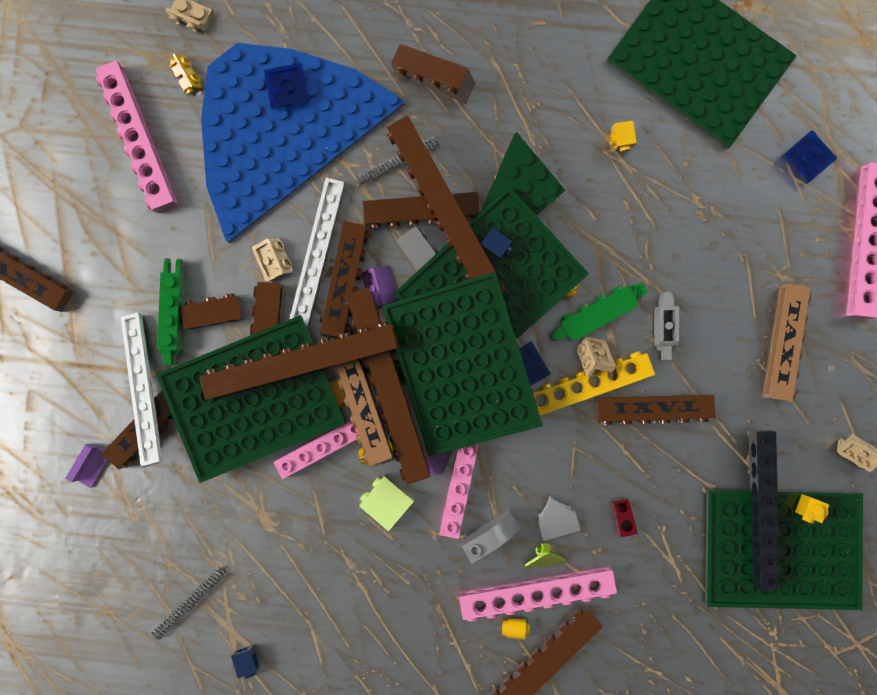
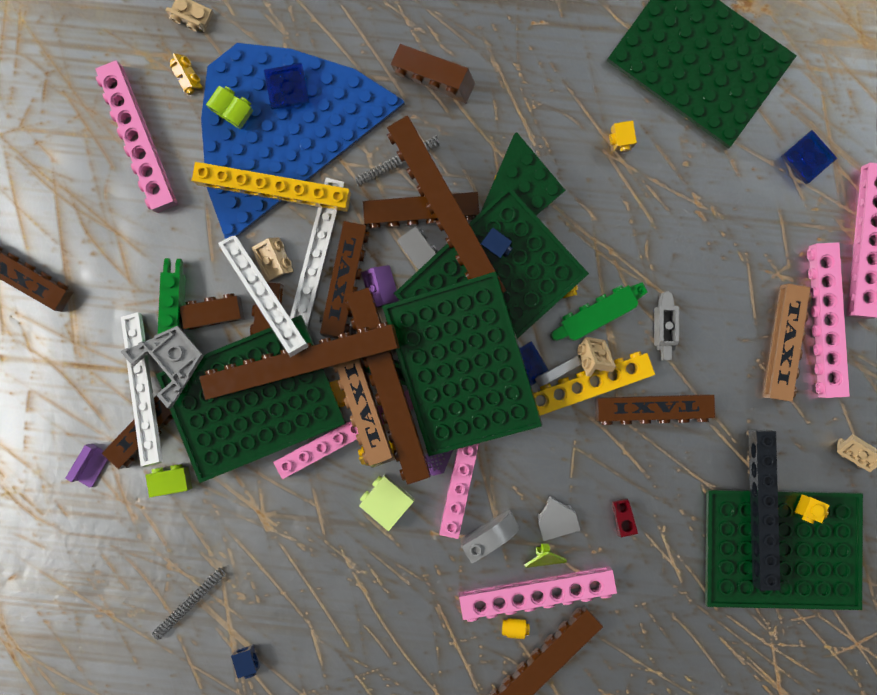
none -> light grey wing [121,326,204,409]
none -> lime brick [145,464,193,498]
none -> yellow brick [191,162,351,212]
none -> lime brick [206,86,253,130]
none -> white plate [218,236,308,357]
none -> light grey beam [535,355,582,387]
none -> bright pink brick [807,242,850,398]

